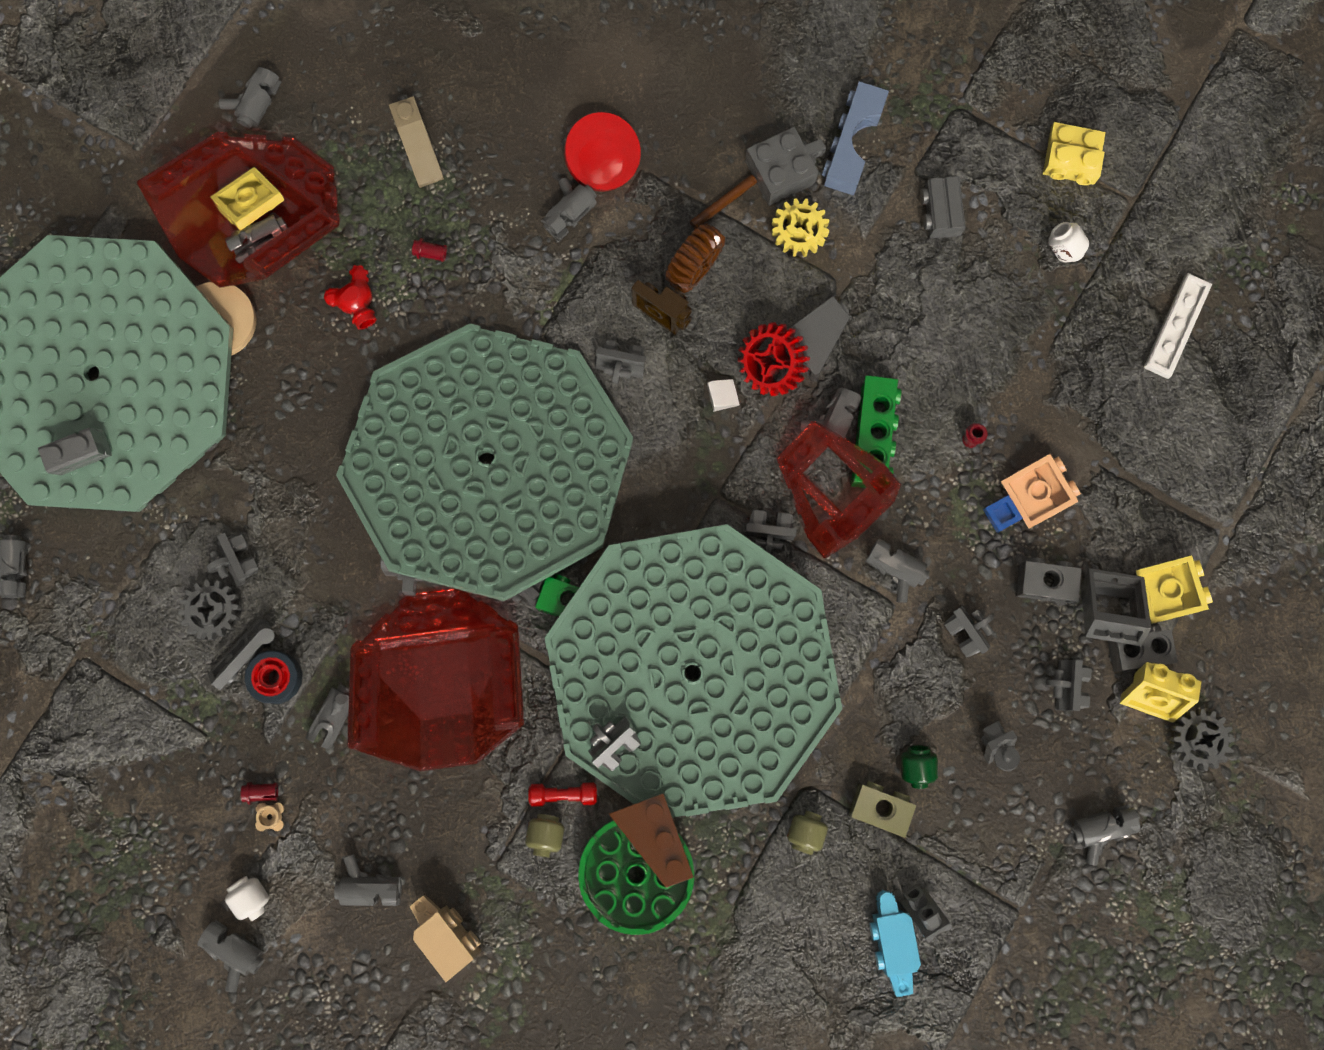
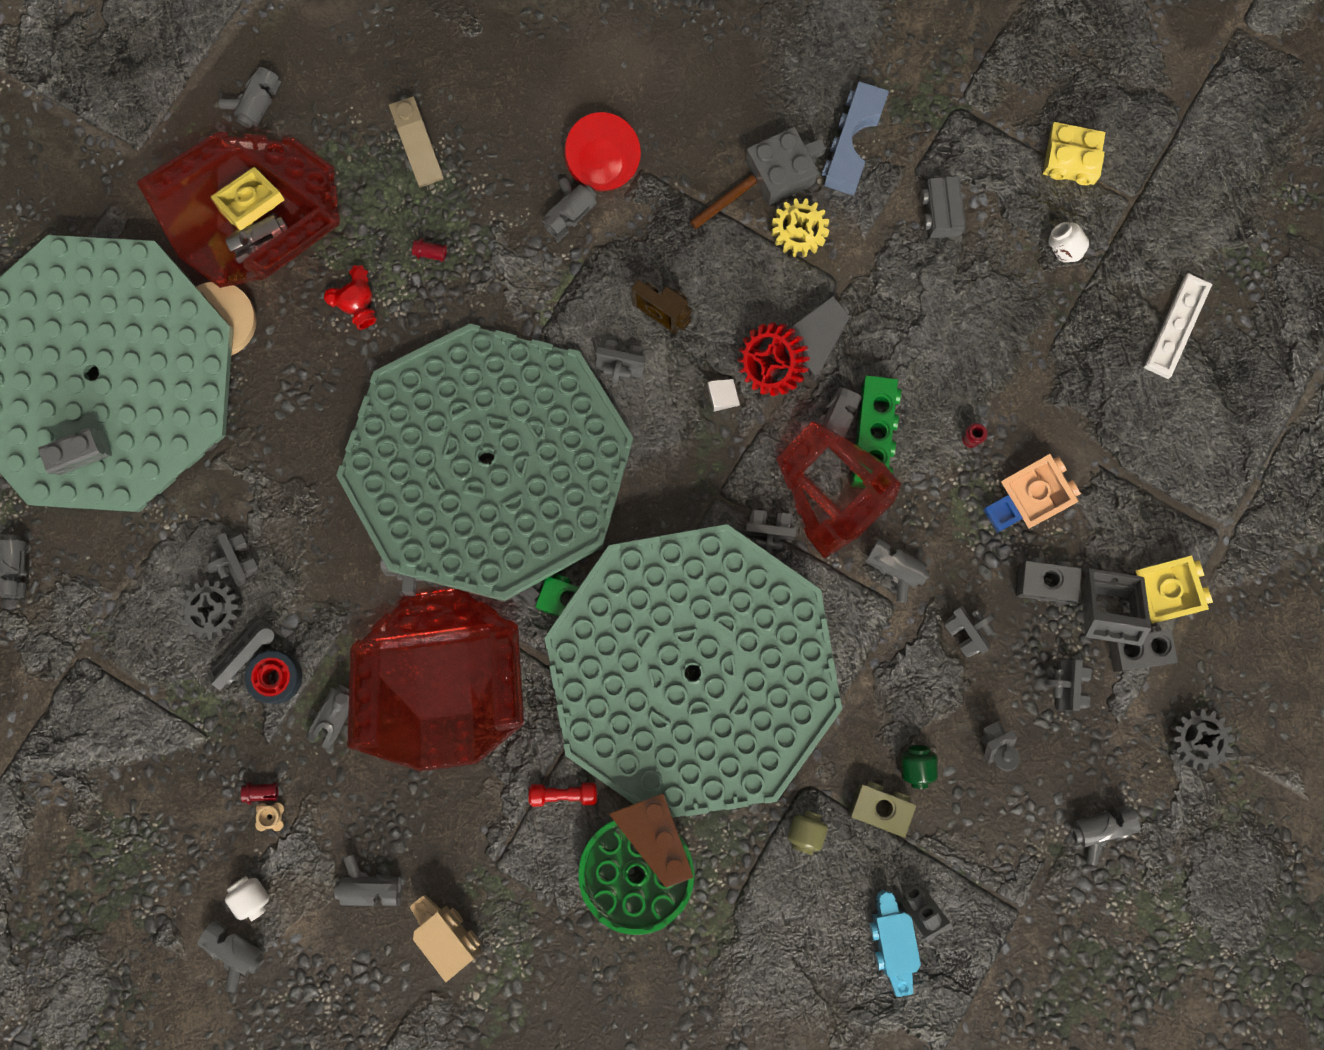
olive head [525,814,565,858] -> none
dark grey hips [588,716,641,771] -> none
reddish brown gear [665,223,725,293] -> none
light yellow plate [1120,662,1202,723] -> none

